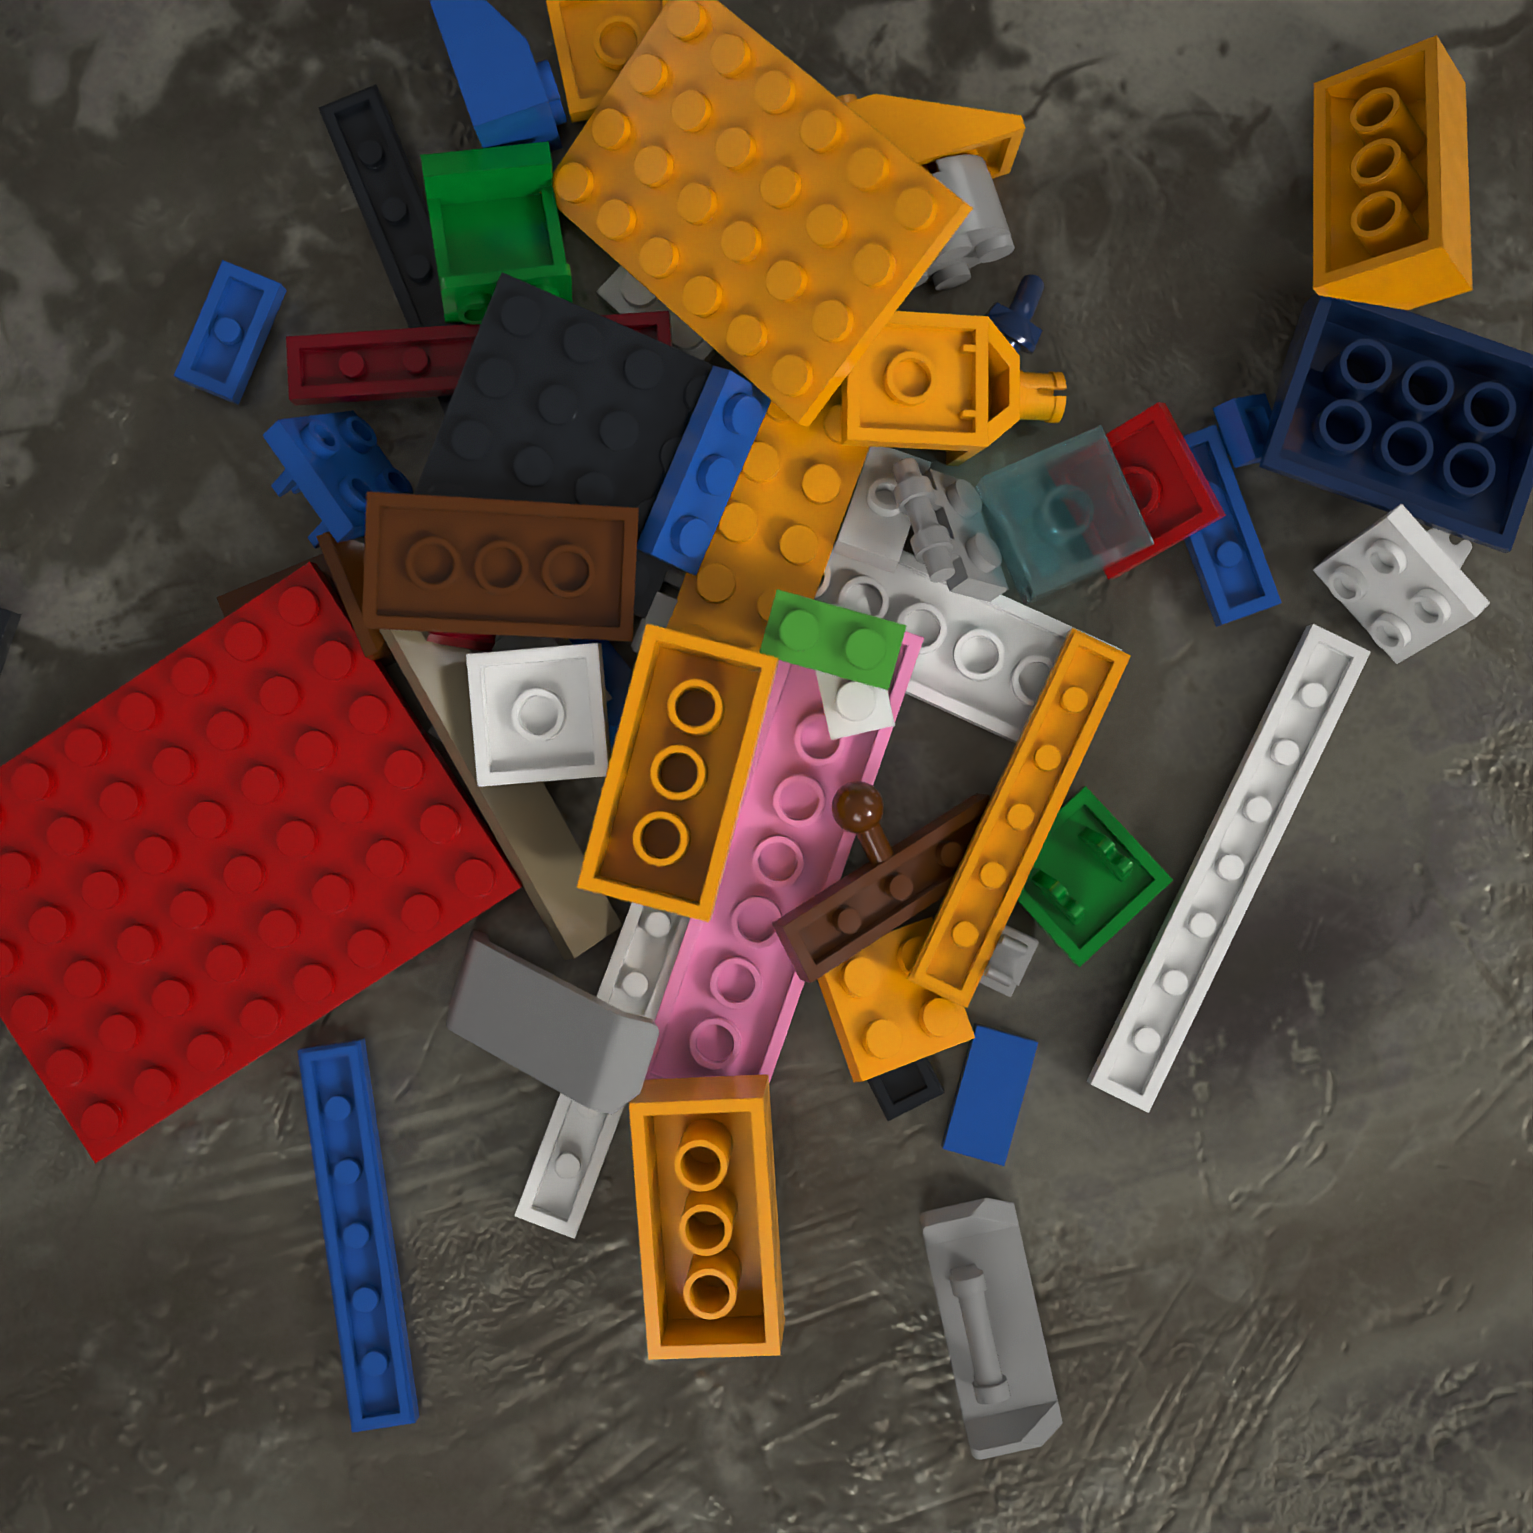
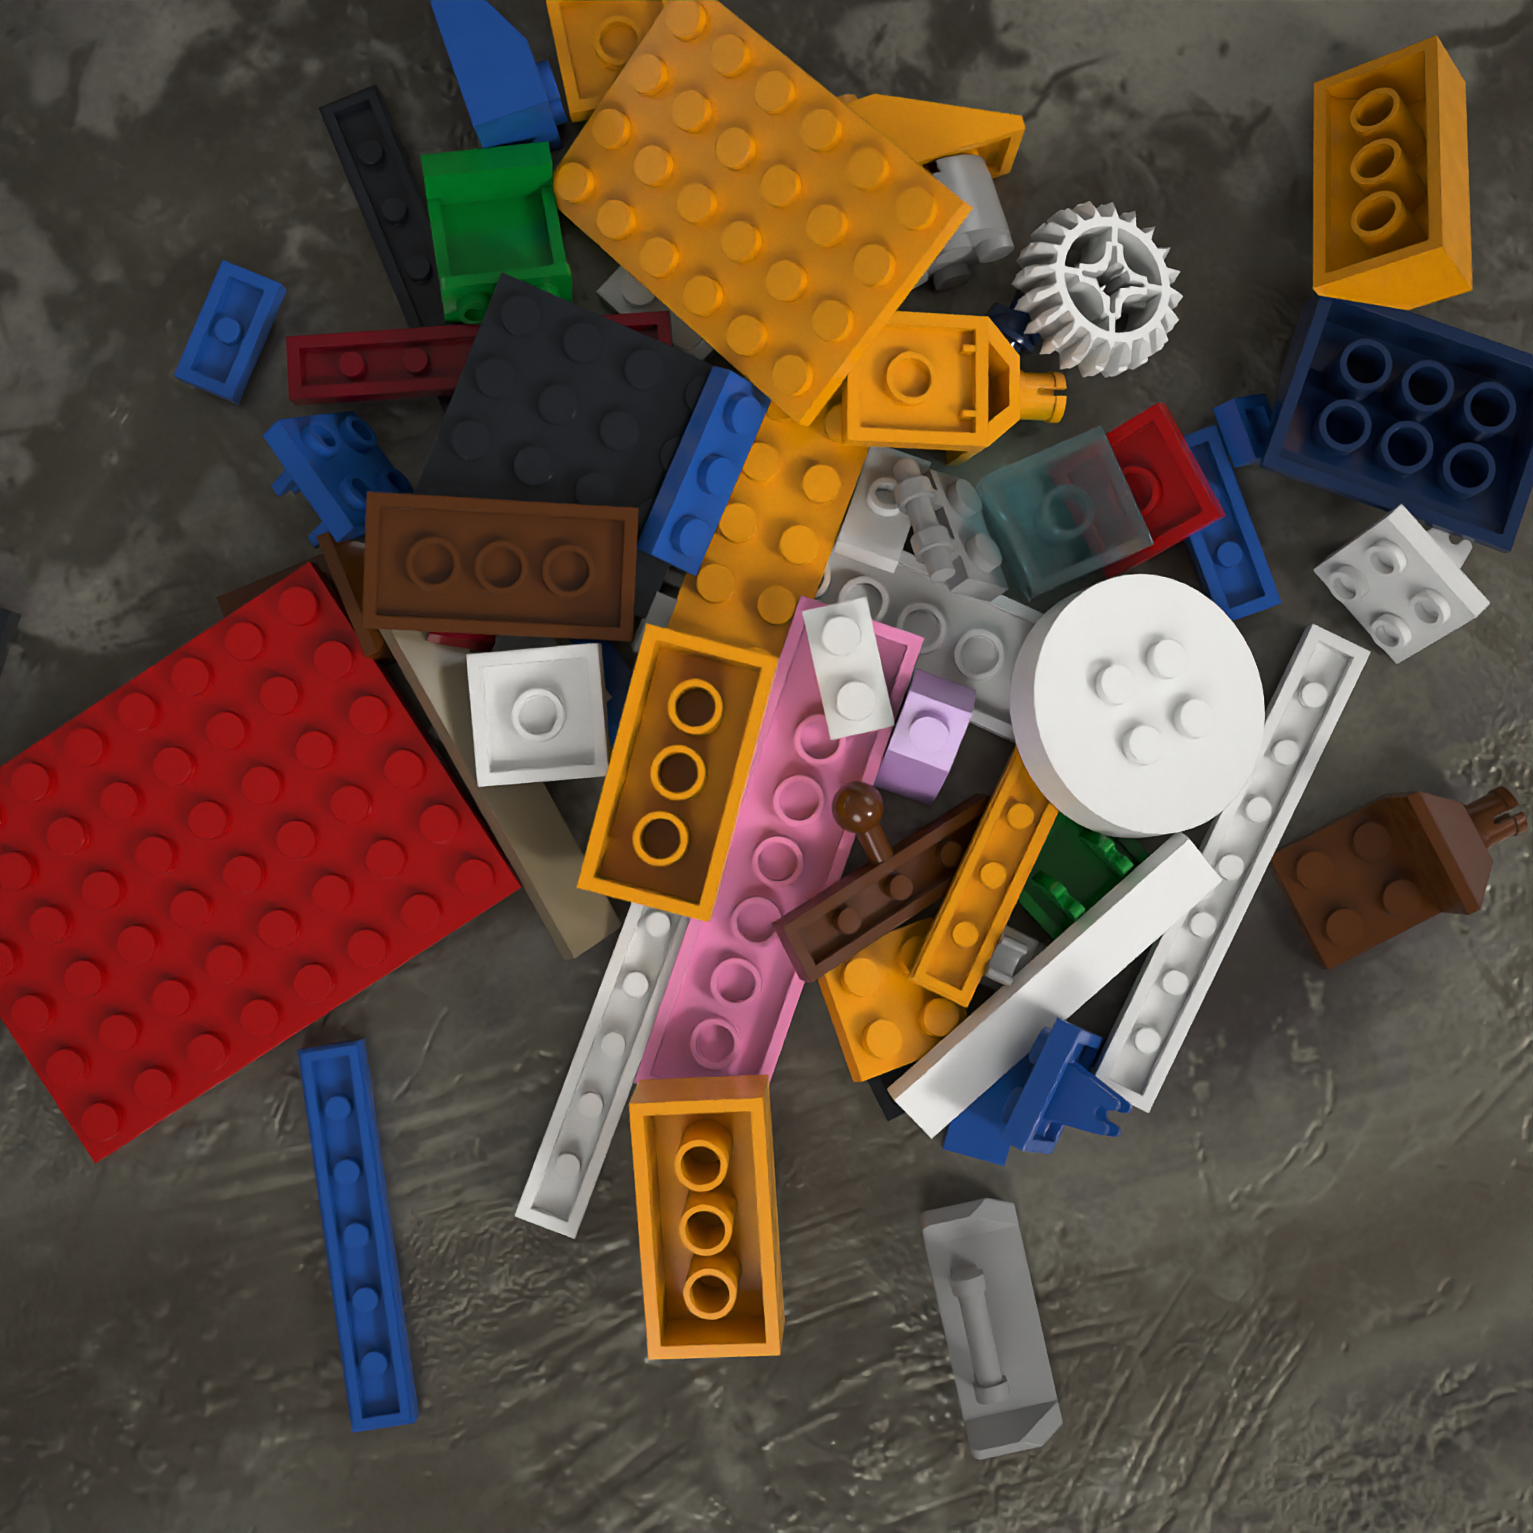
light grey piece [446,930,659,1115] -> none
bright green plate [759,589,907,691] -> none
none -> lavender slope [873,668,976,807]
none -> white tile [887,832,1223,1139]
none -> blue plate [1000,1018,1132,1154]
none -> white piece [1010,574,1265,838]
none -> white gear [1012,201,1183,378]
none -> reddish brown plate [1268,786,1528,970]

